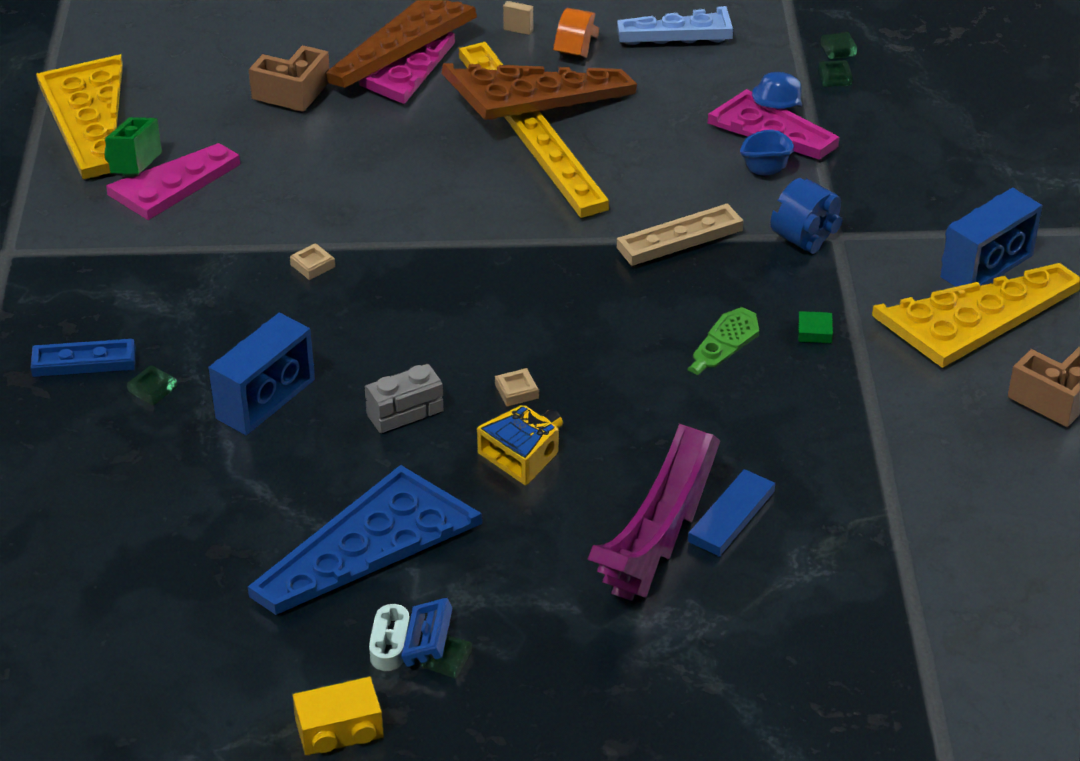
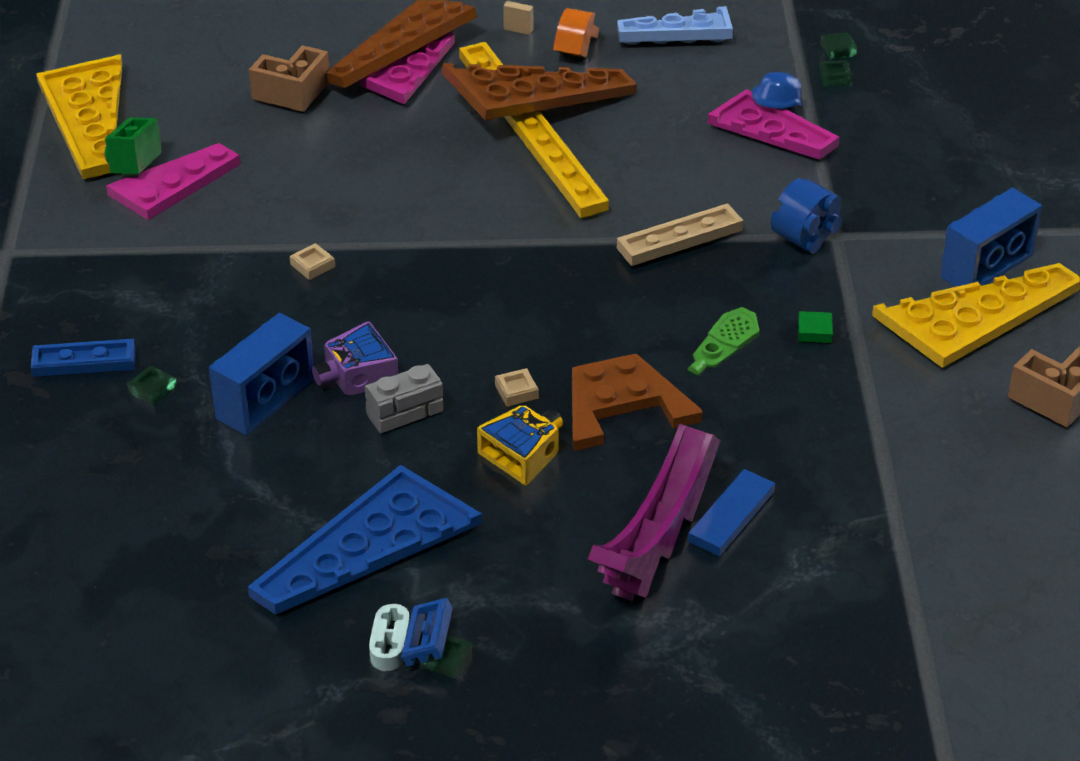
yellow brick [292,677,384,756] -> none
blue helmet [740,130,794,176] -> none
none -> torso [312,321,398,396]
none -> dark orange wing [572,353,703,451]

